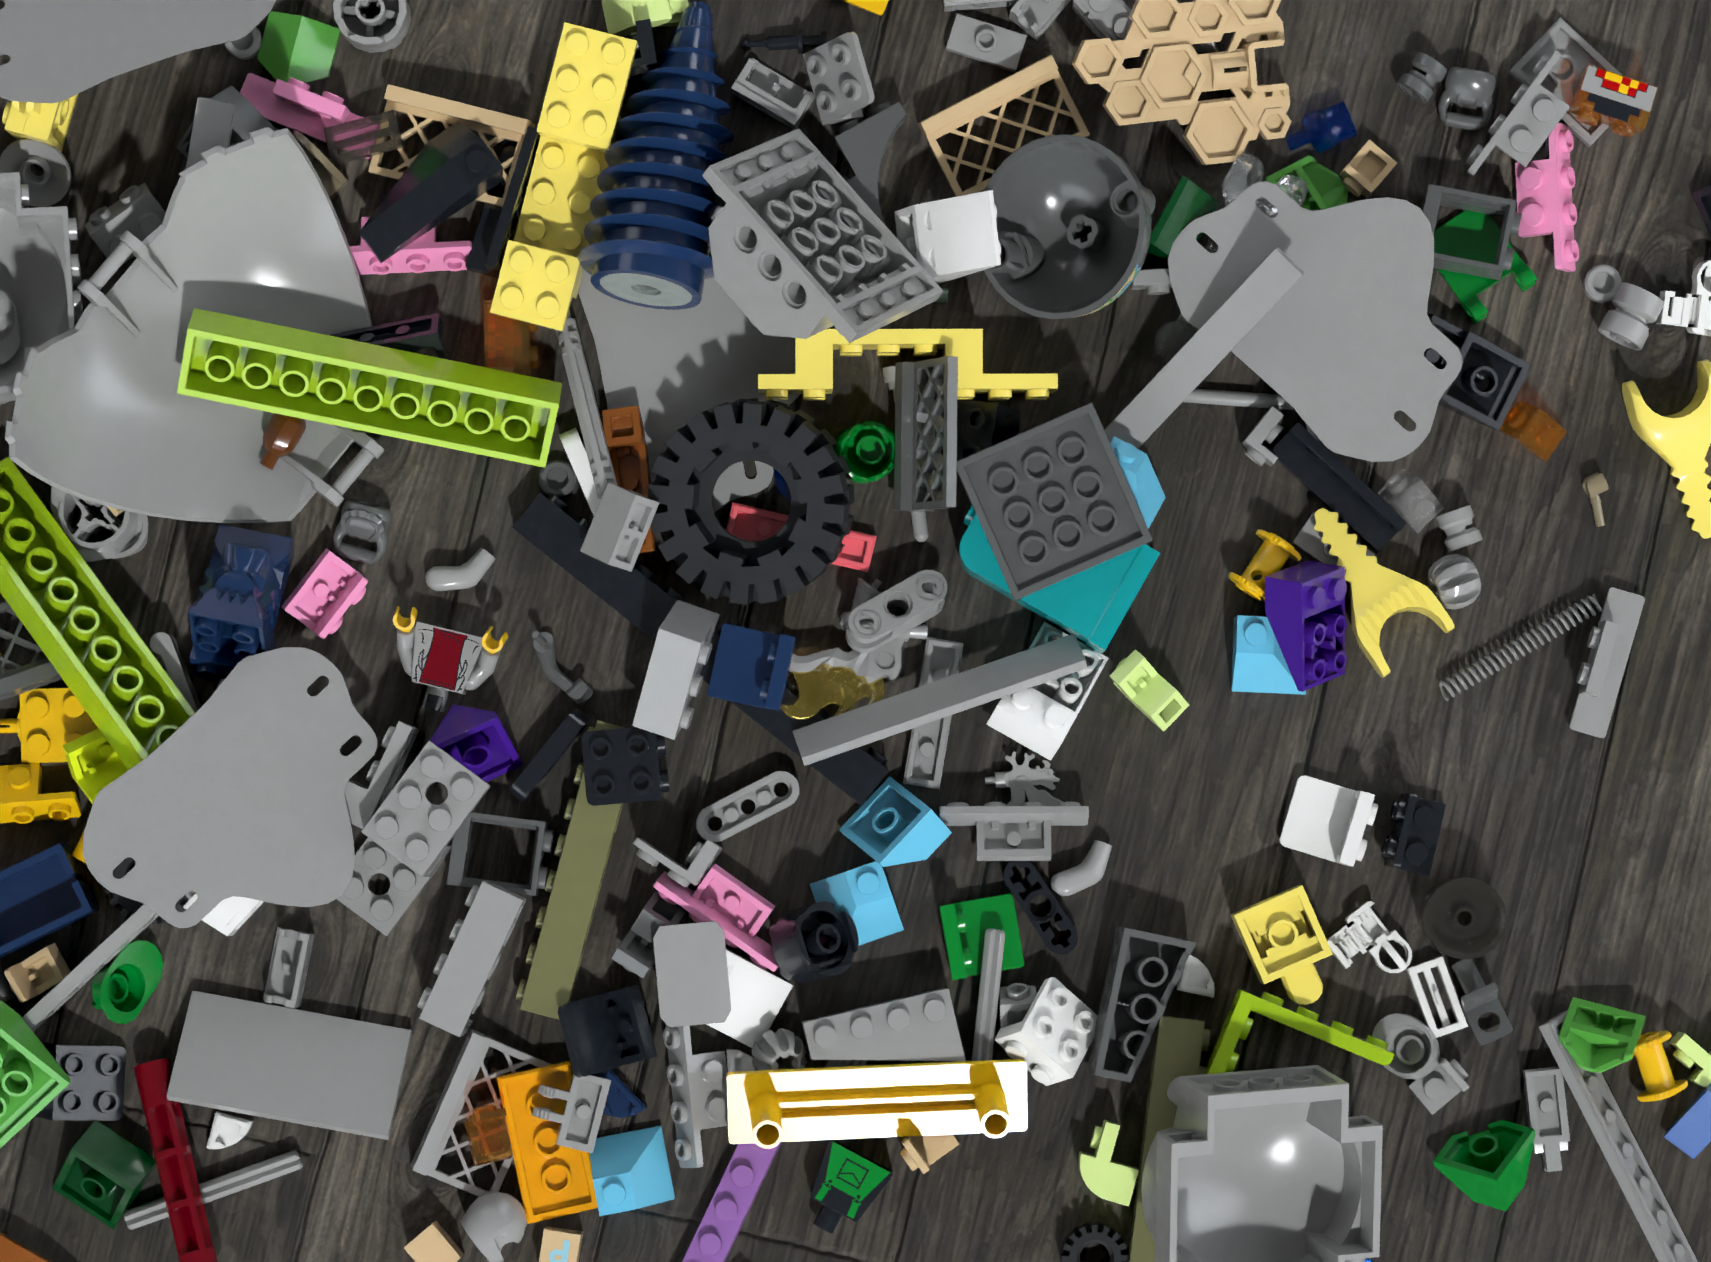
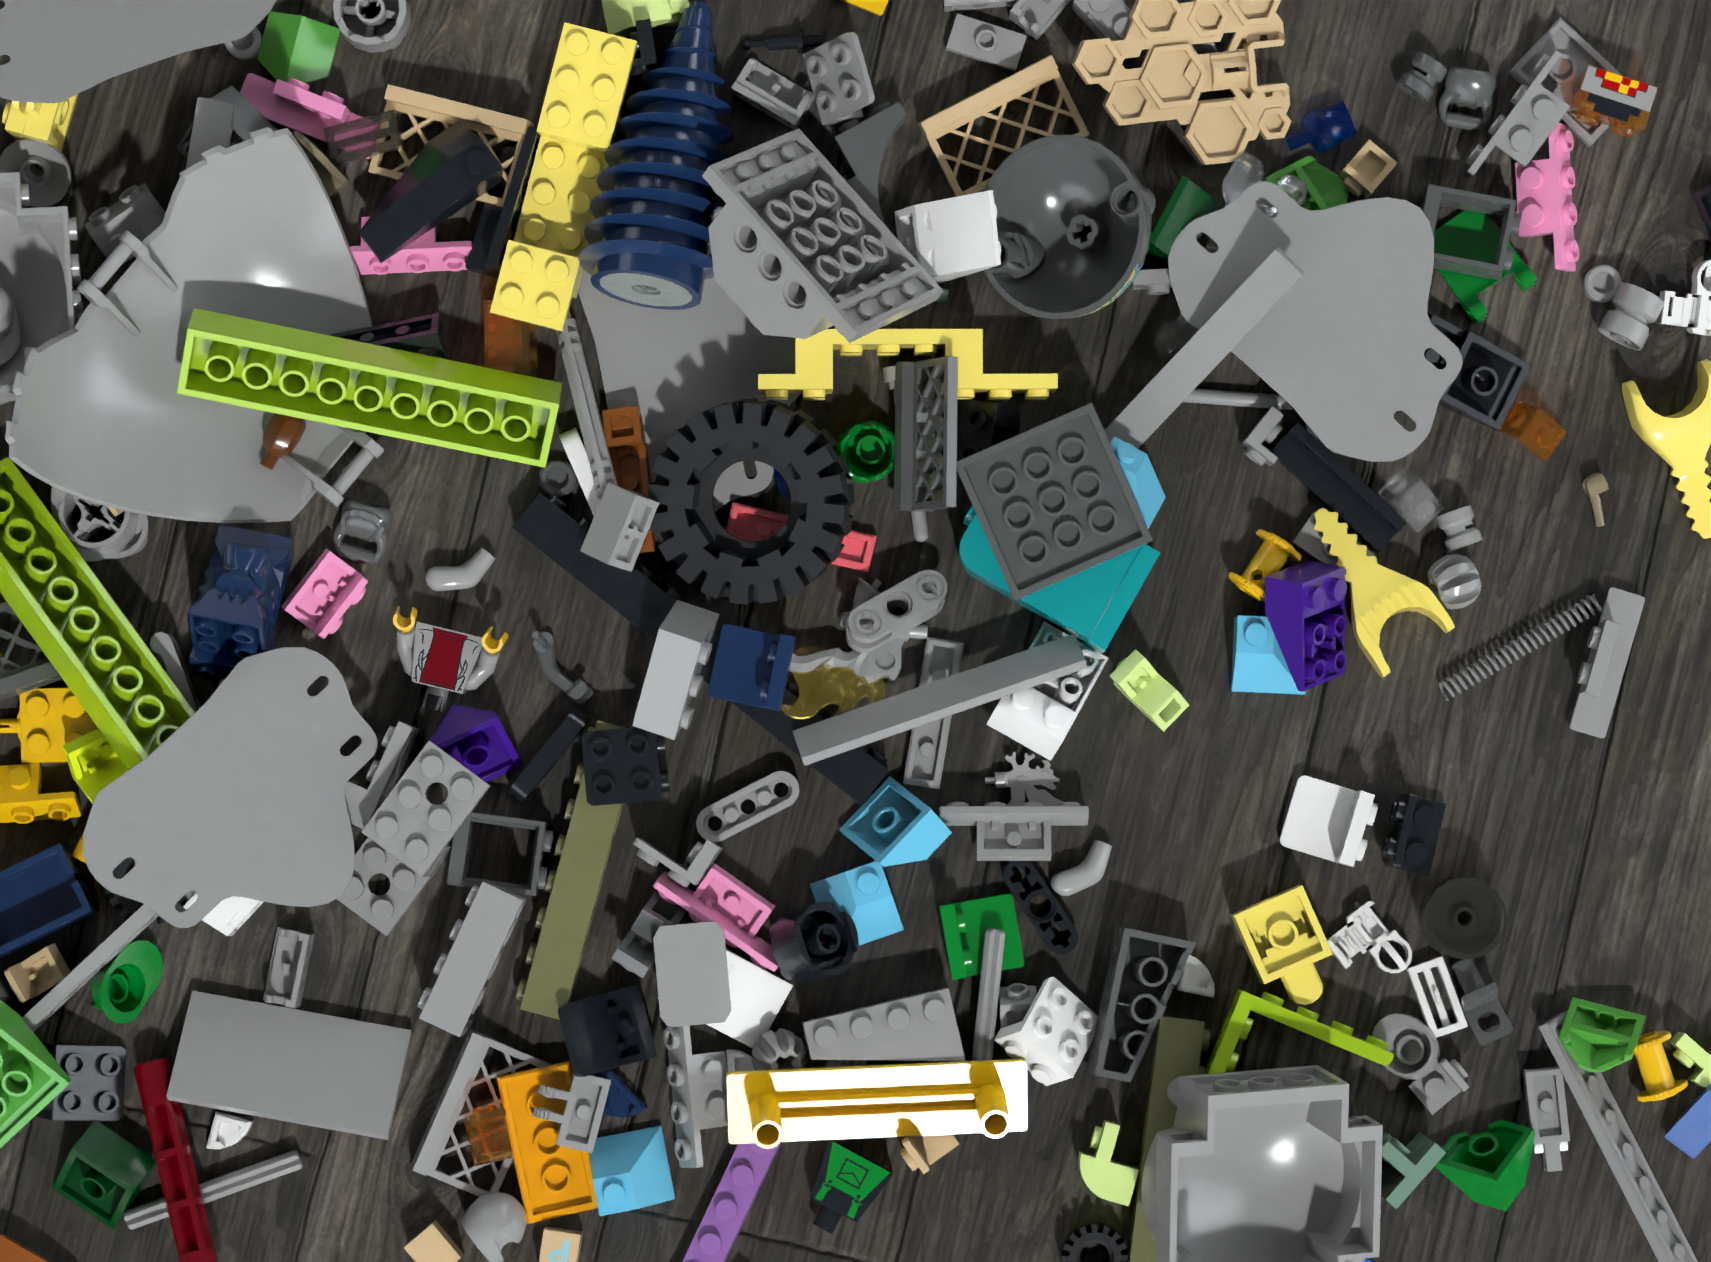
none -> sand green bracket [1381,1132,1446,1209]

